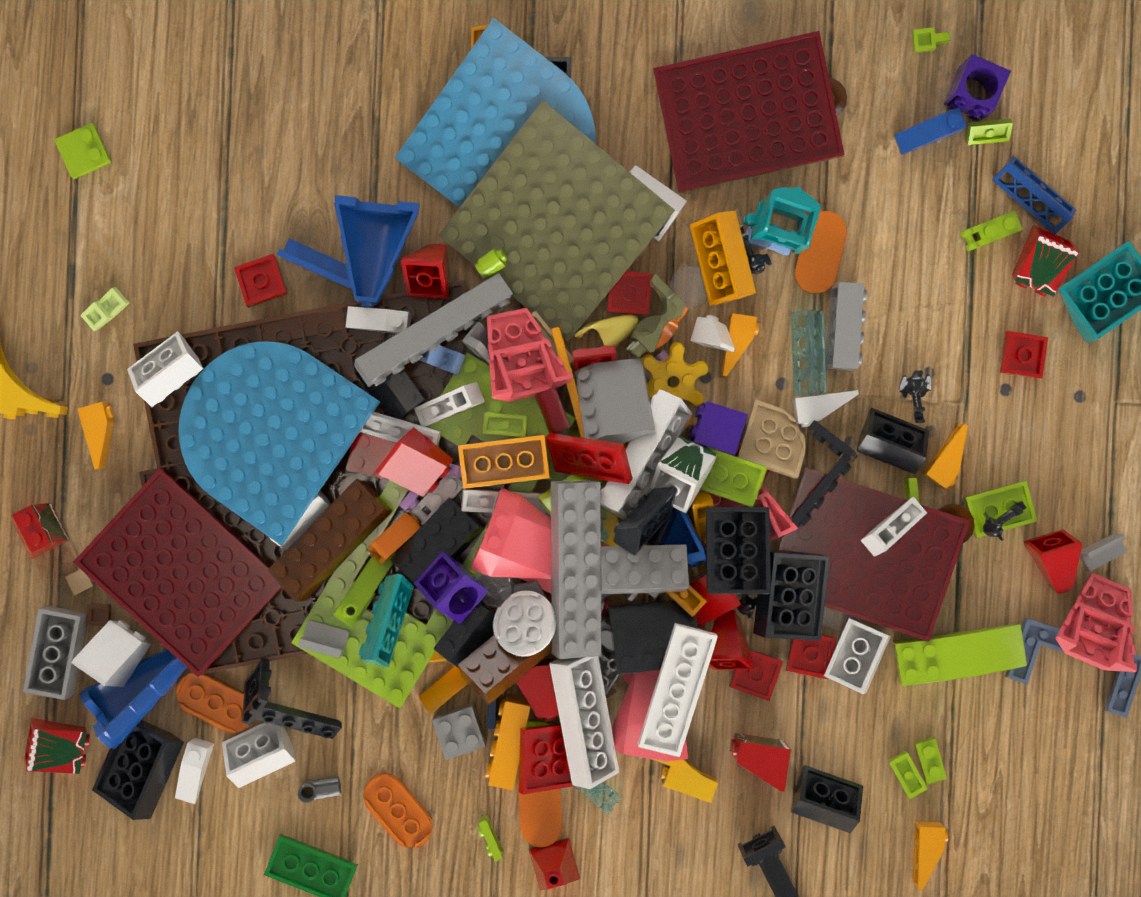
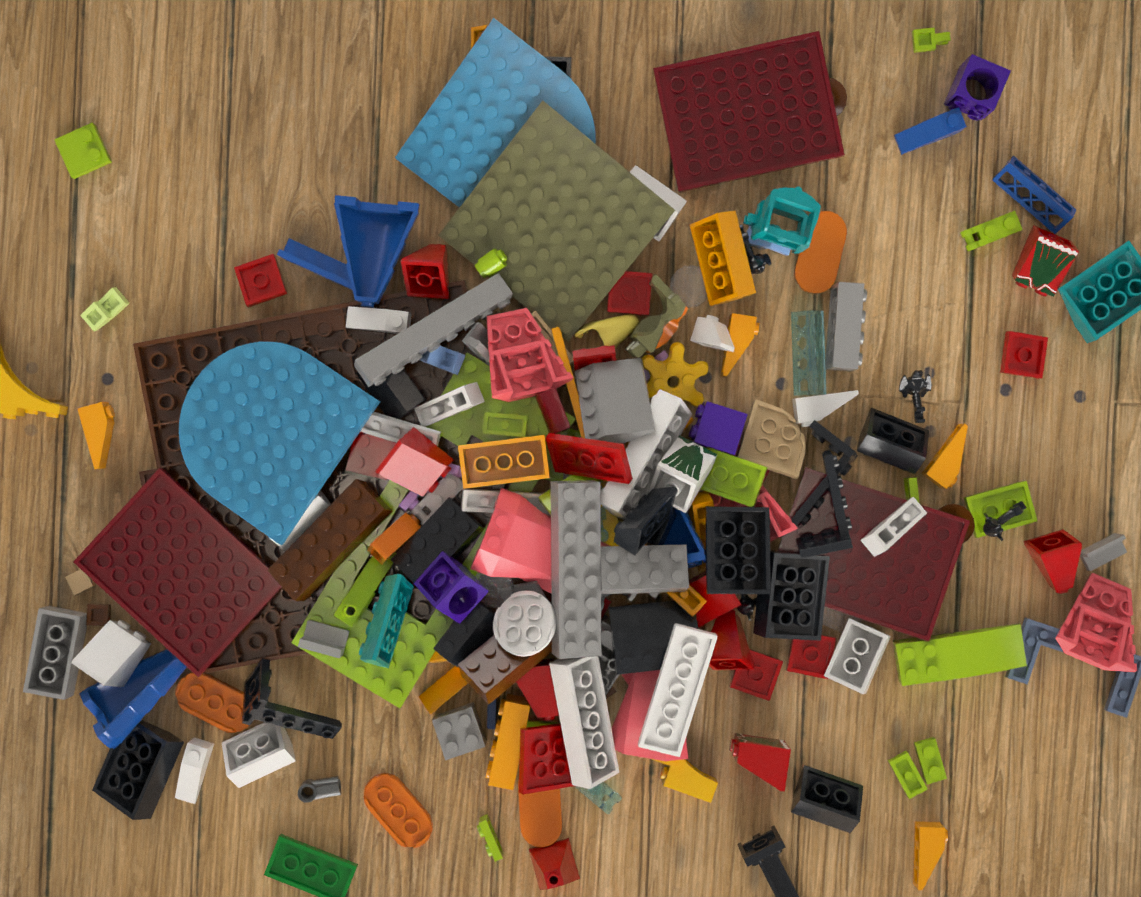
red slope [12,503,69,559] -> none
slope [24,718,90,774] -> none
white slope [127,331,203,407] -> none
lime plate [966,118,1013,145] -> none
none -> black bracket [796,450,853,558]

